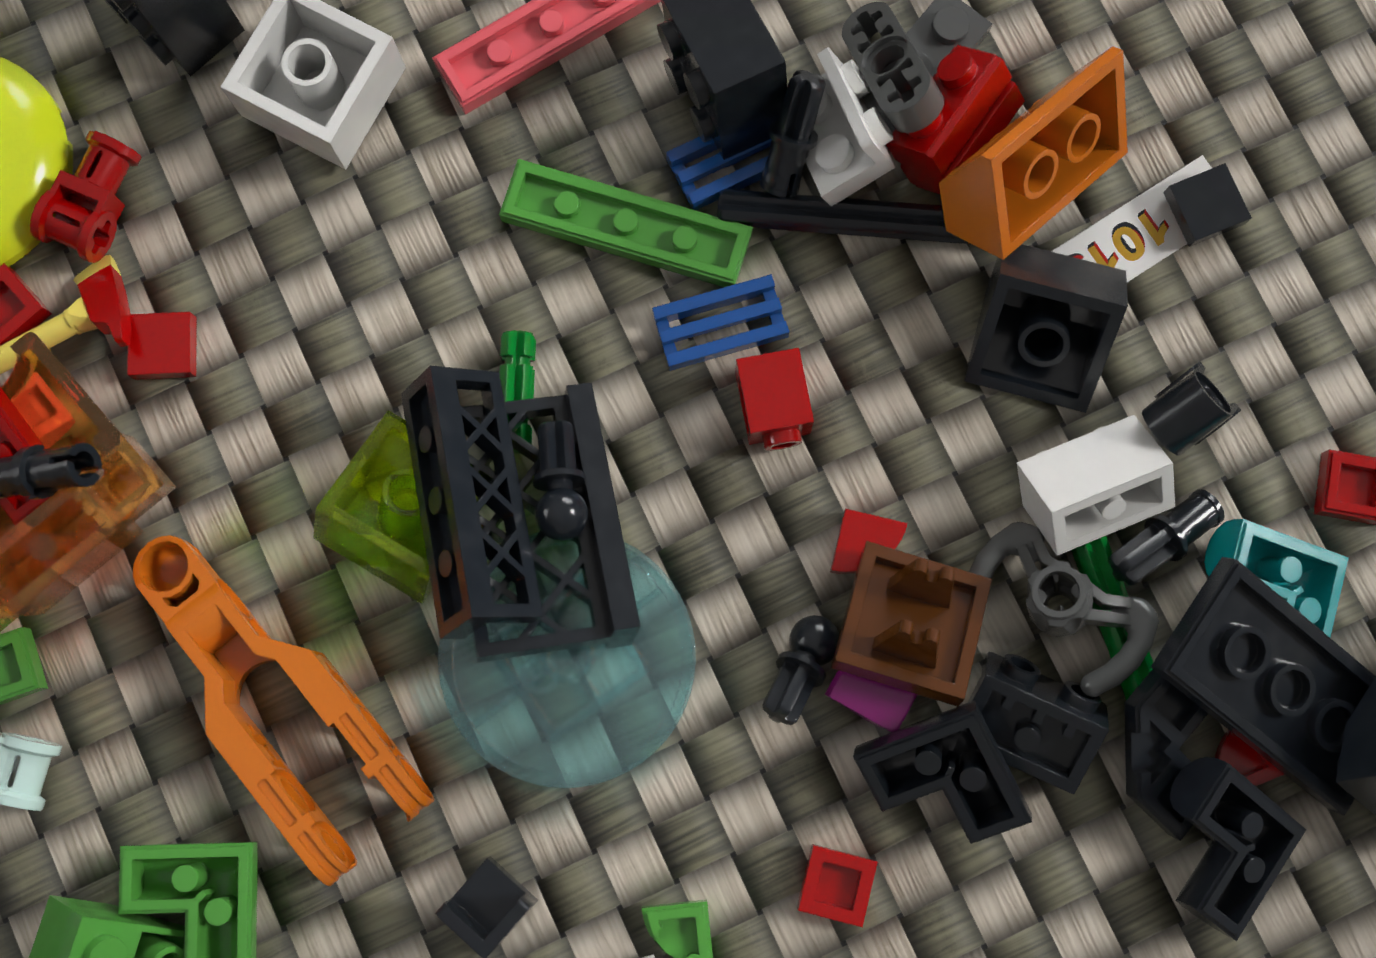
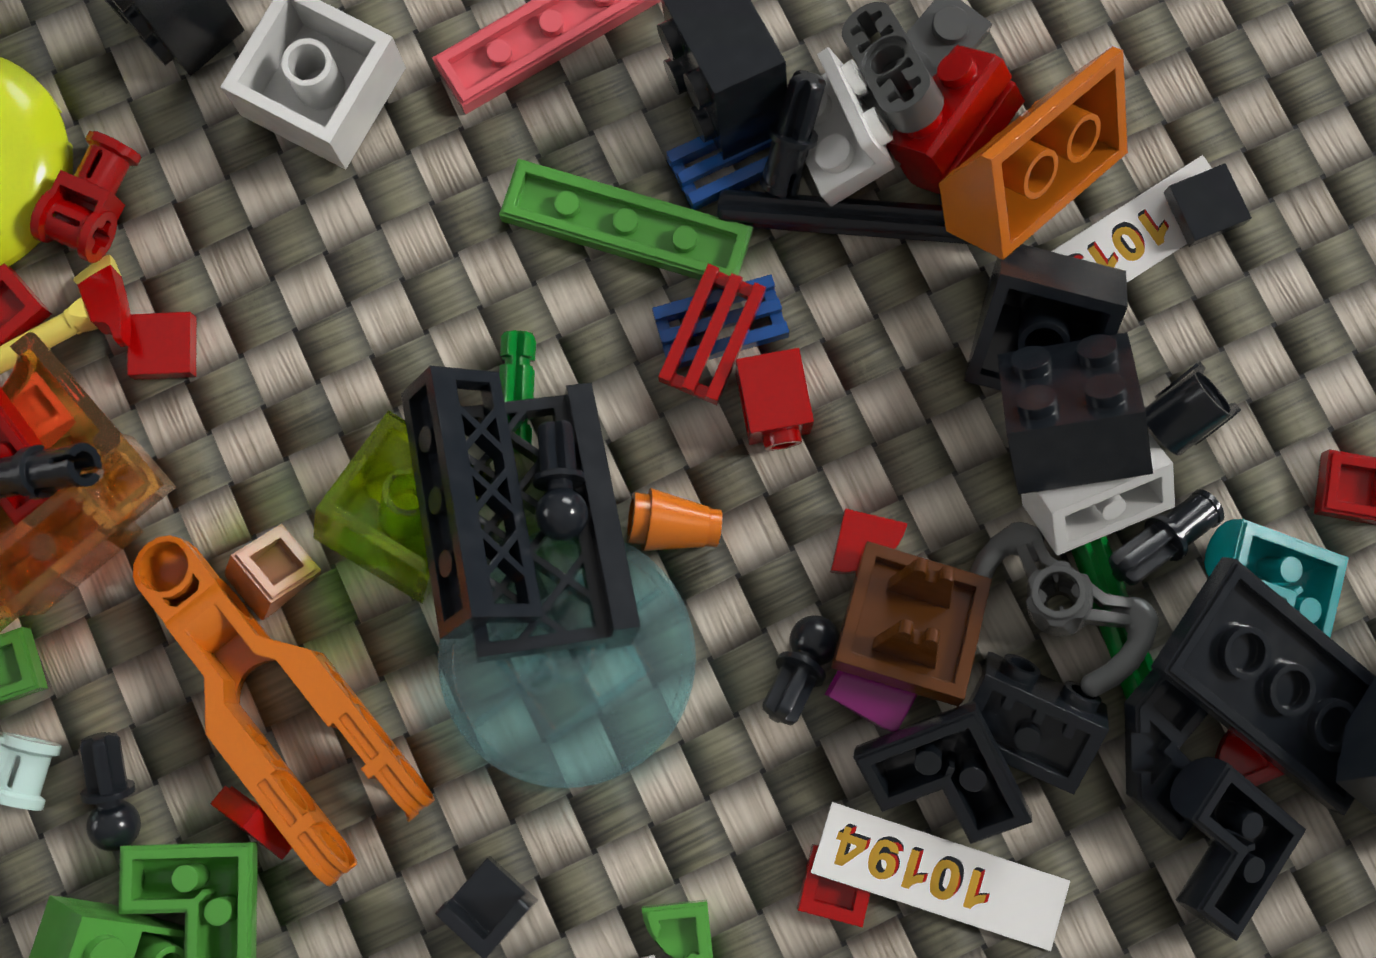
none -> black axle [79,732,141,852]
none -> red tile [210,785,292,860]
none -> nougat slope [224,523,321,620]
none -> orange cone [627,488,722,551]
none -> red tile [658,263,766,406]
none -> white sticker [811,802,1070,951]
none -> black brick [997,332,1153,495]

